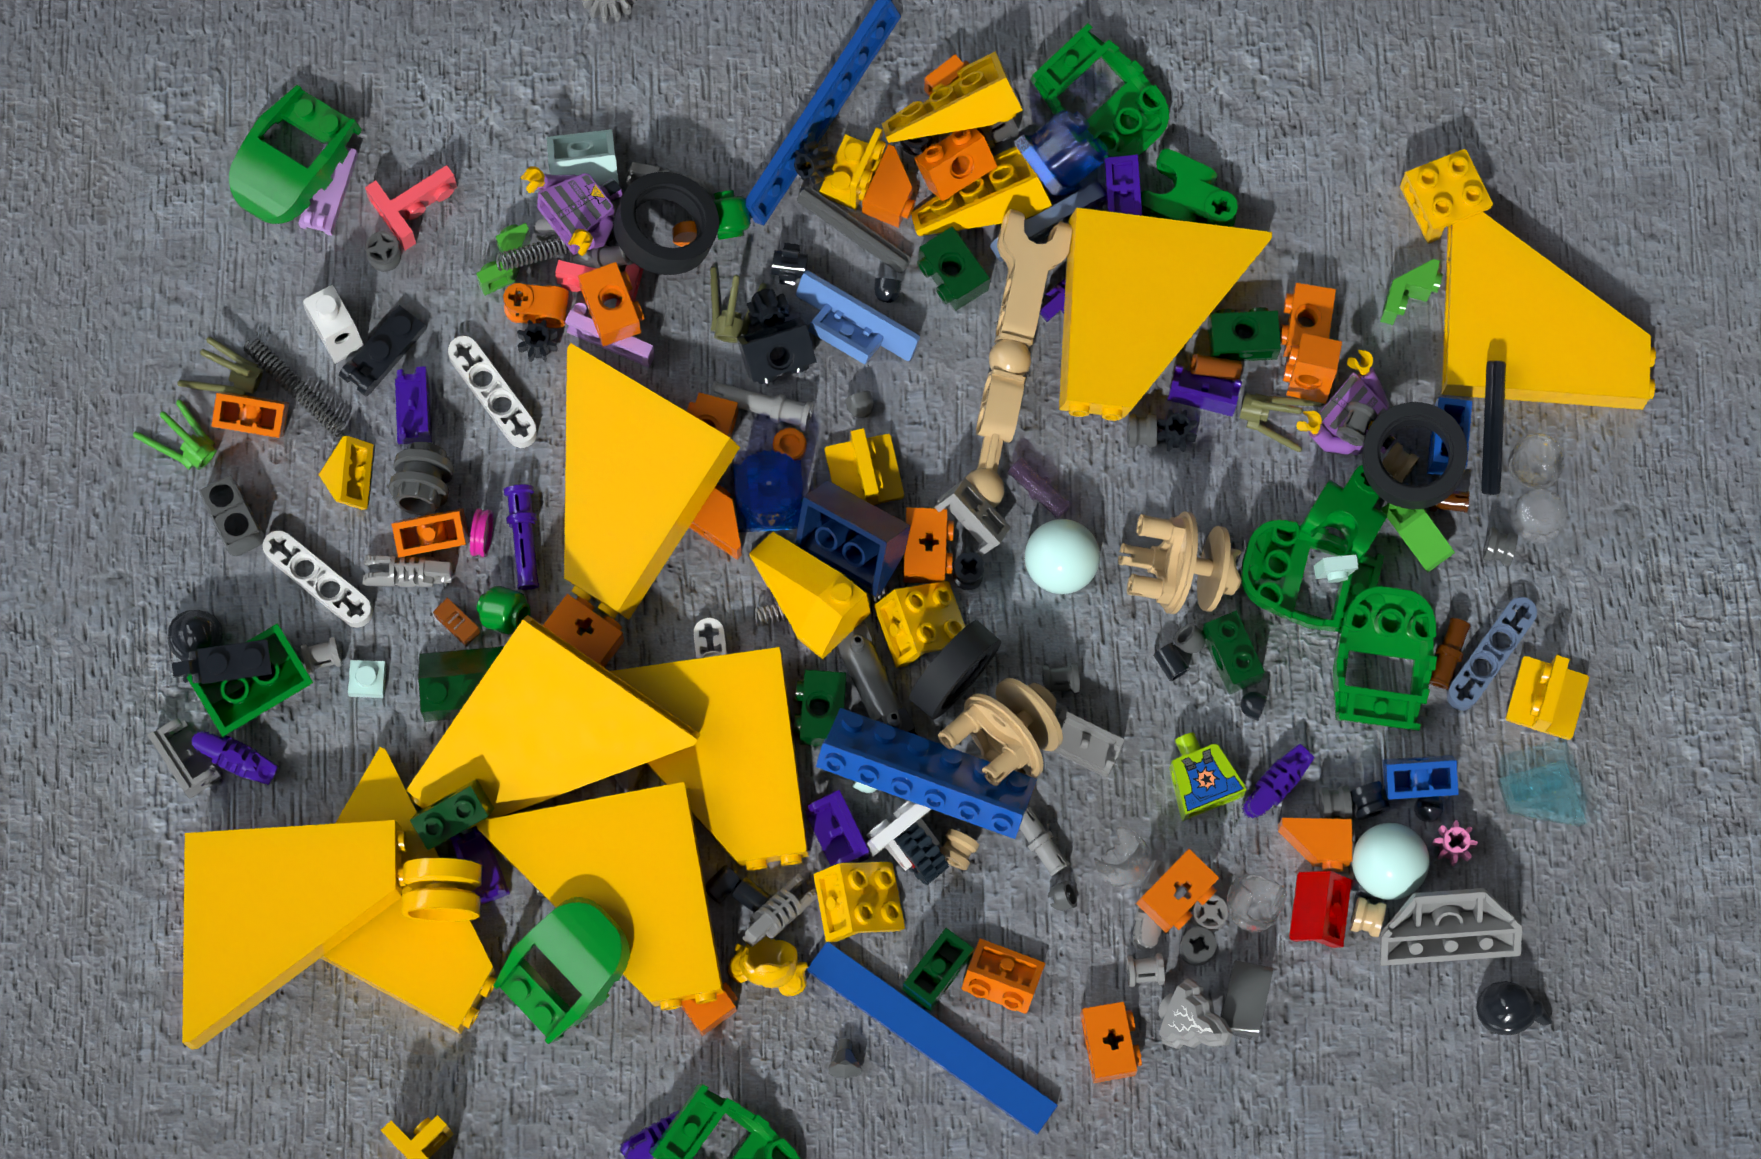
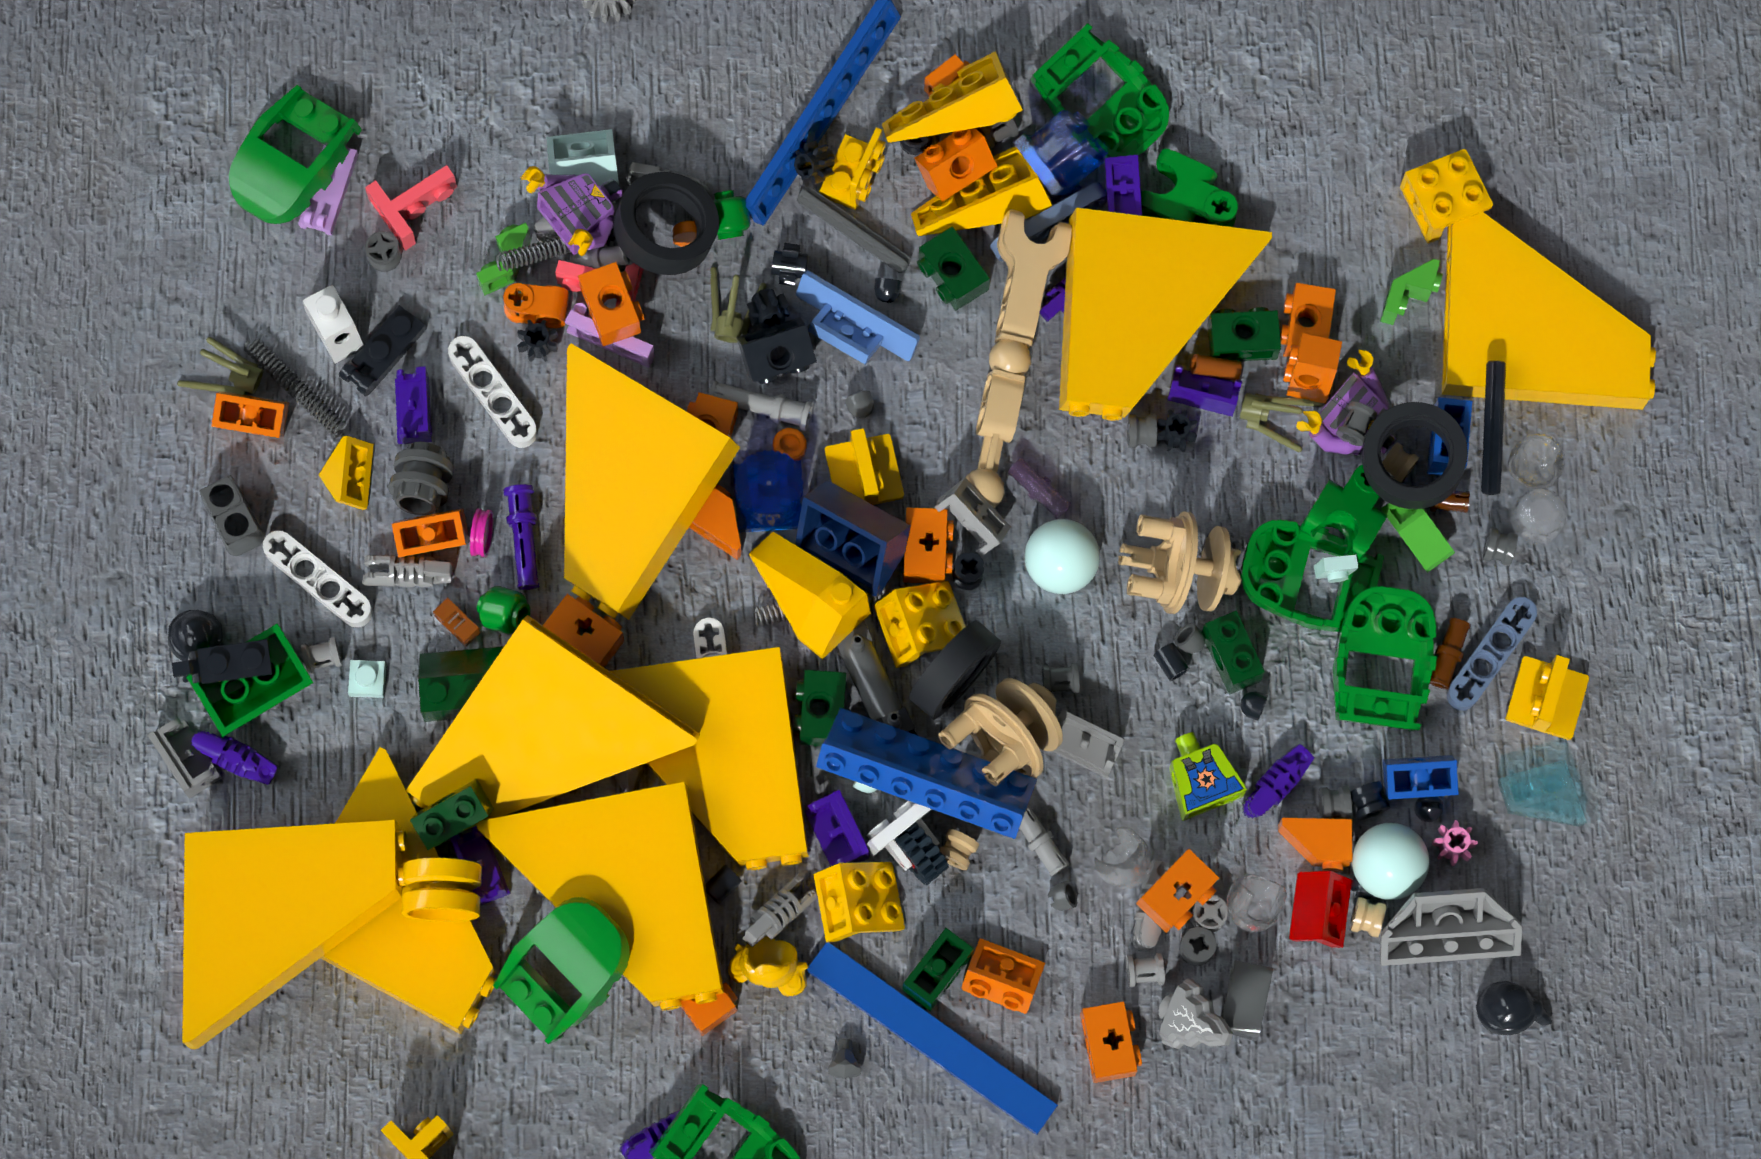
bright green plant [133,400,217,470] -> none
black hinge [732,877,772,913] -> none
orange slope [862,144,916,228] -> none

